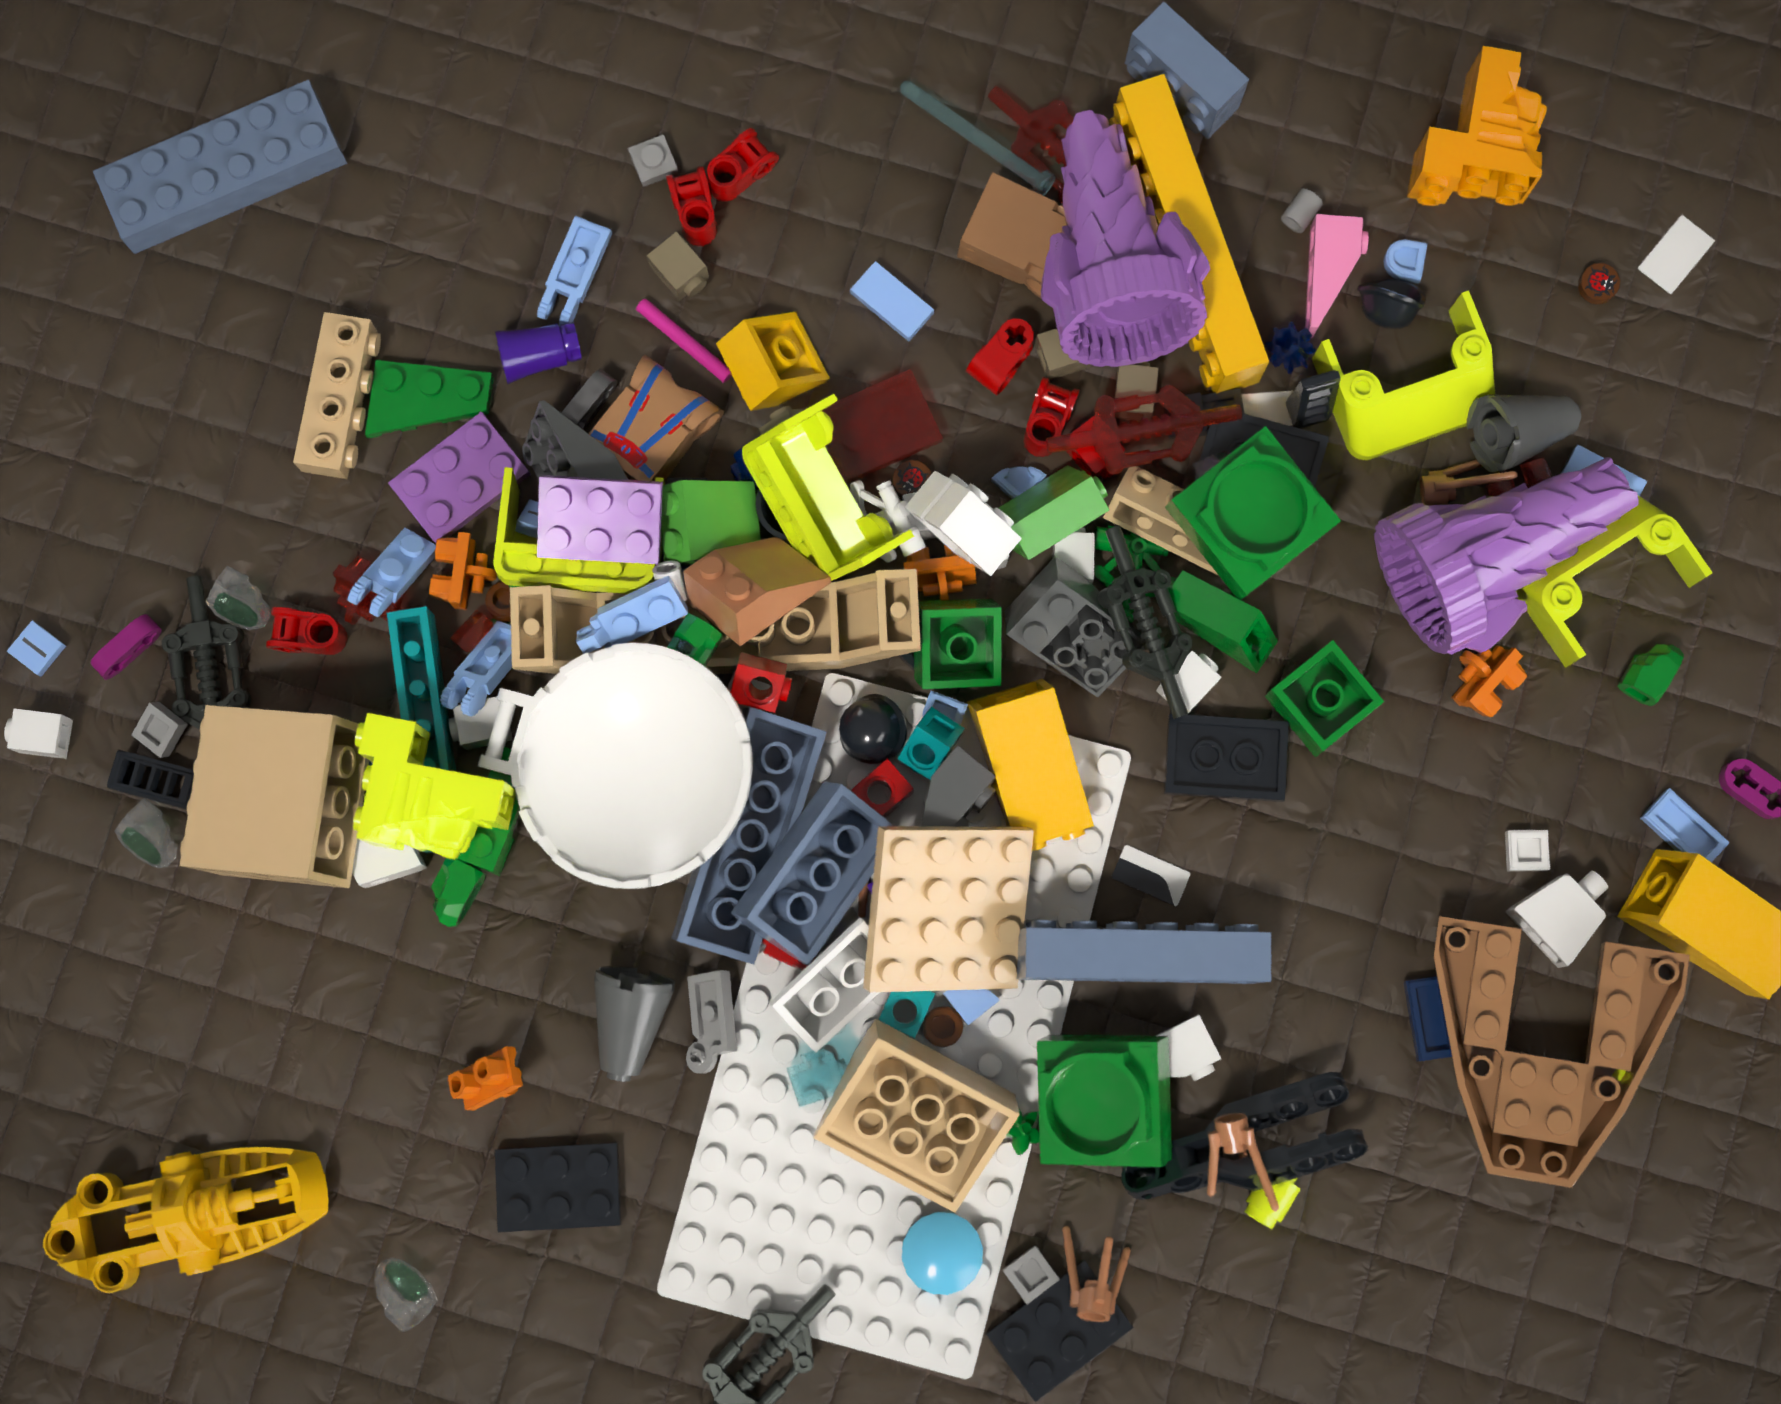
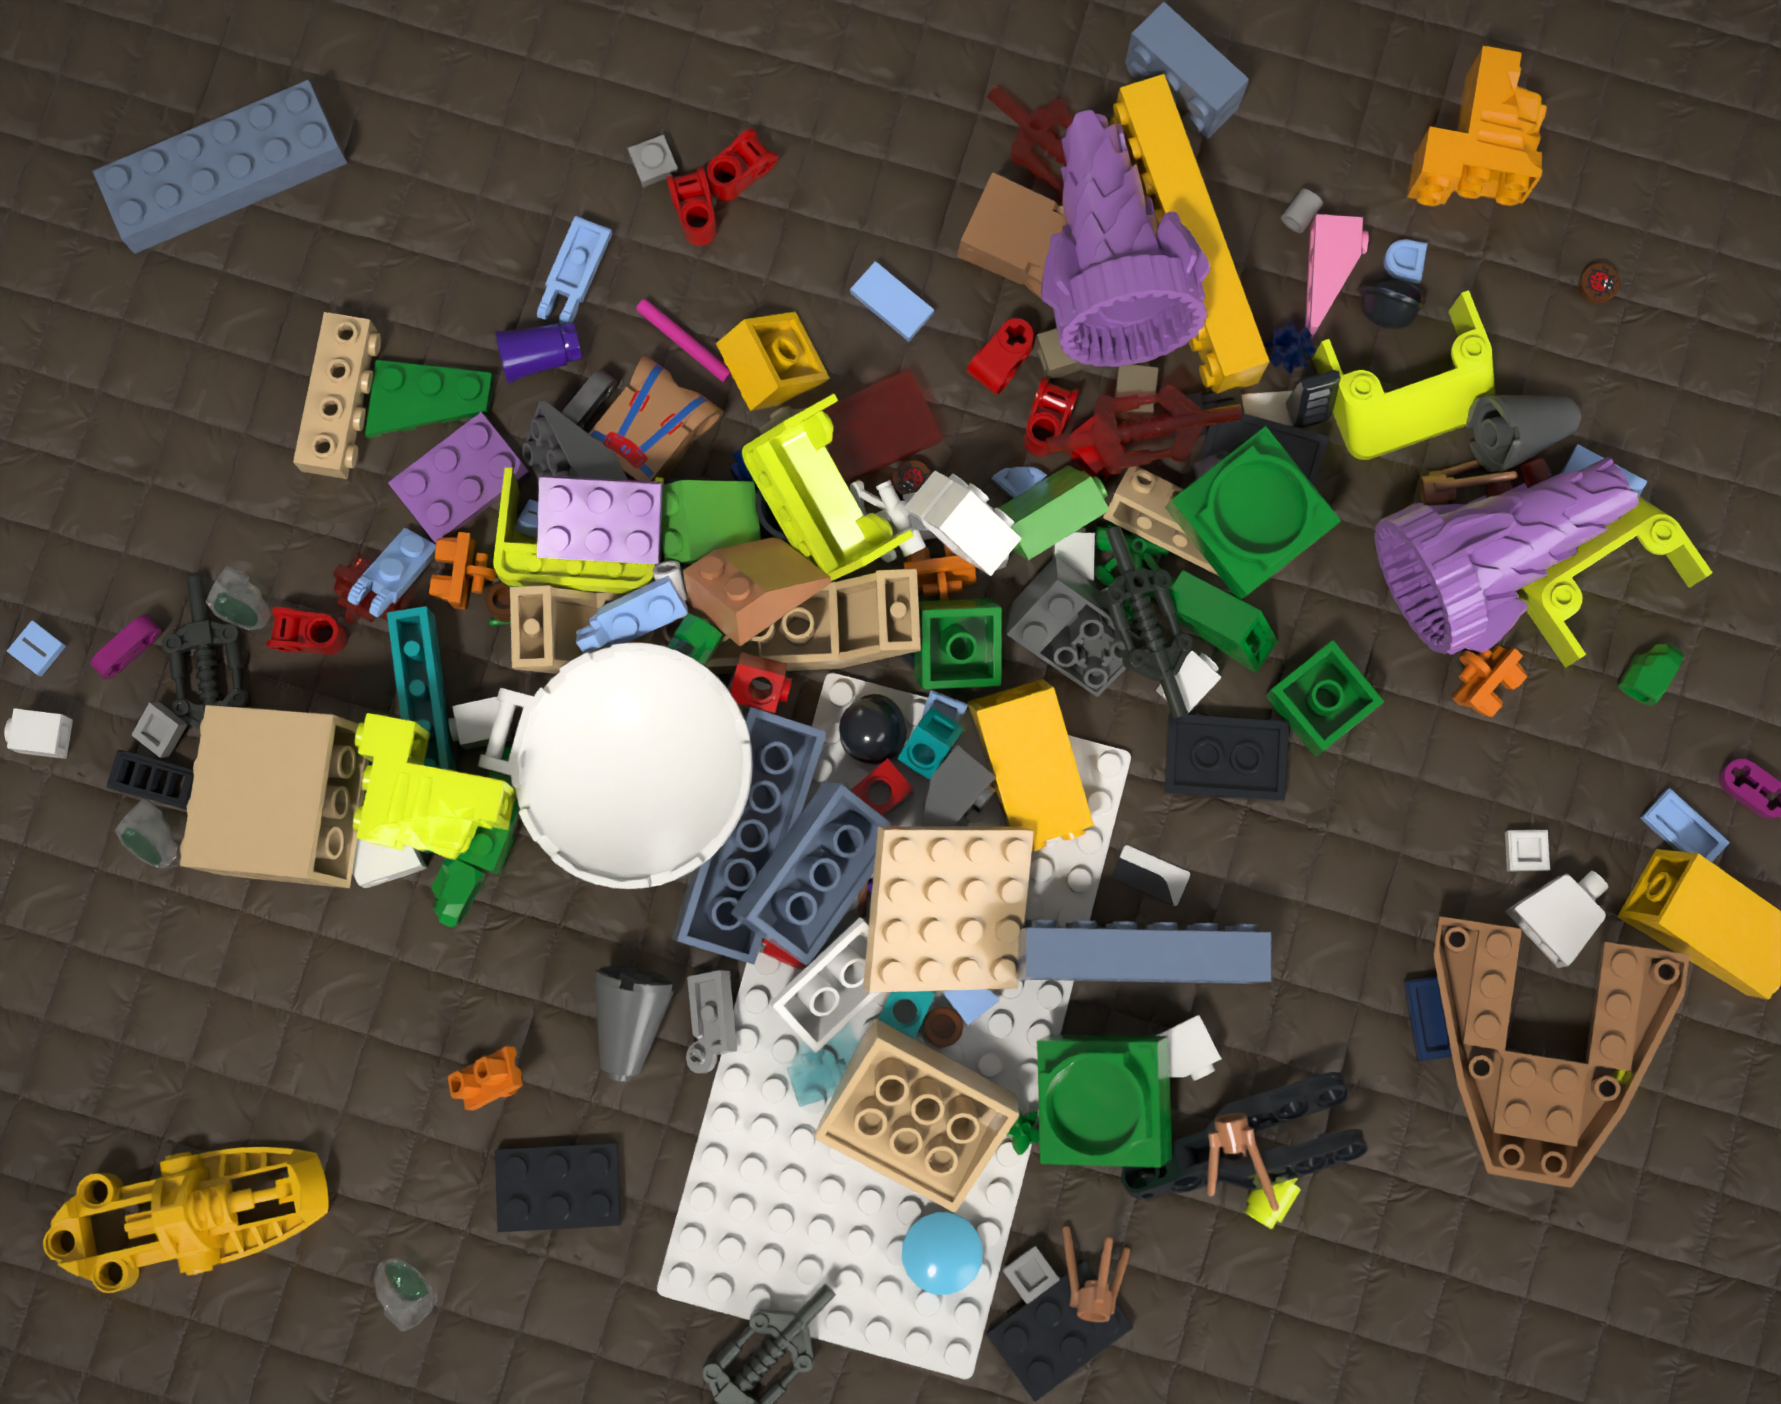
light blue hinge [440,621,512,717] -> none
clear red tile [450,610,494,653] -> none
dark tan brick [647,231,709,301] -> none
clear light blue bar [900,81,1056,196] -> none
white sticker [1637,215,1715,294] -> none

